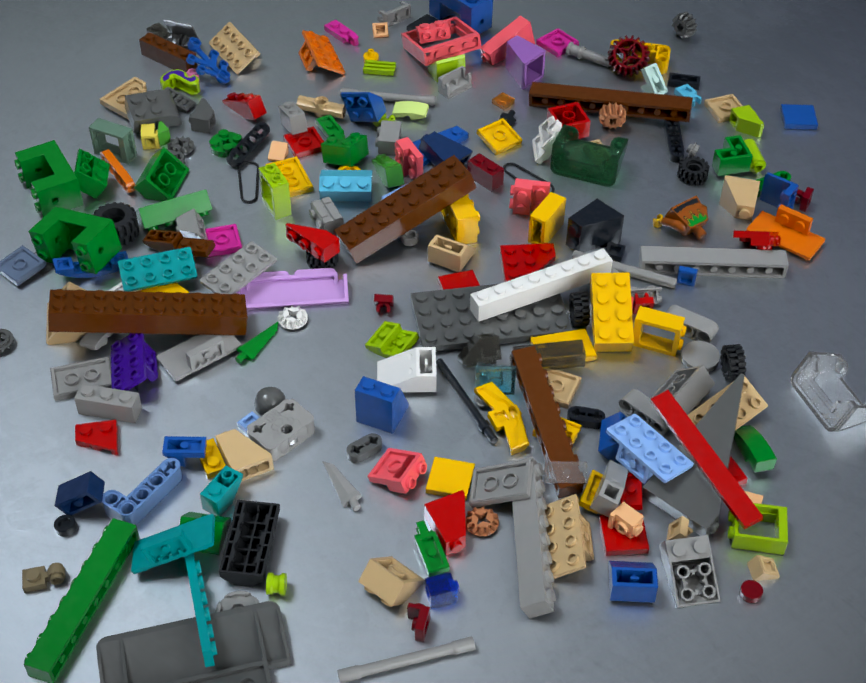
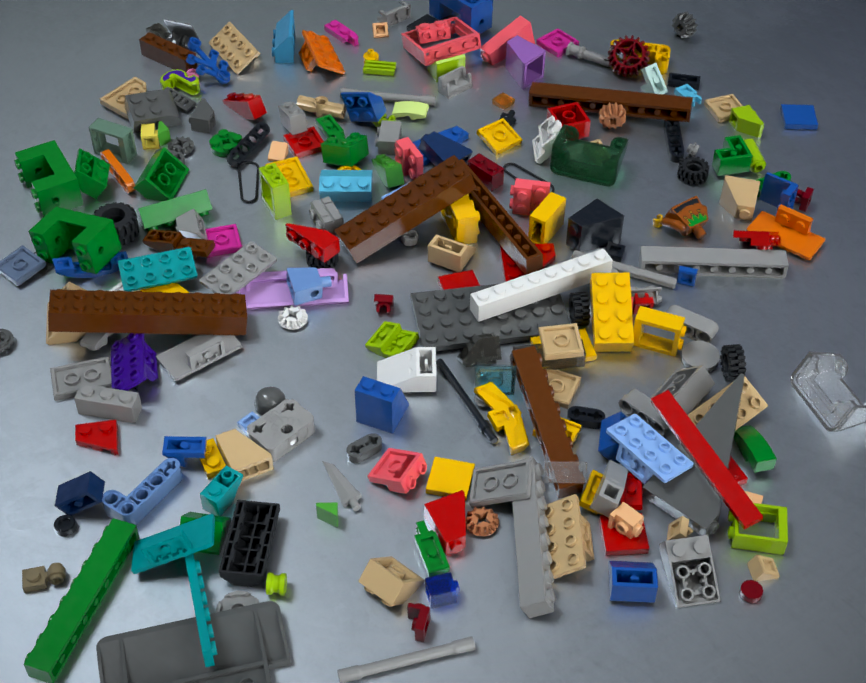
green bar [235,322,278,364] -> none
none -> dark azure slope [272,10,296,63]
none -> medium blue torso [286,267,332,306]
none -> bright green slope [316,502,339,527]
none -> reddish brown brick [459,159,543,275]
none -> tan tile [538,323,584,360]

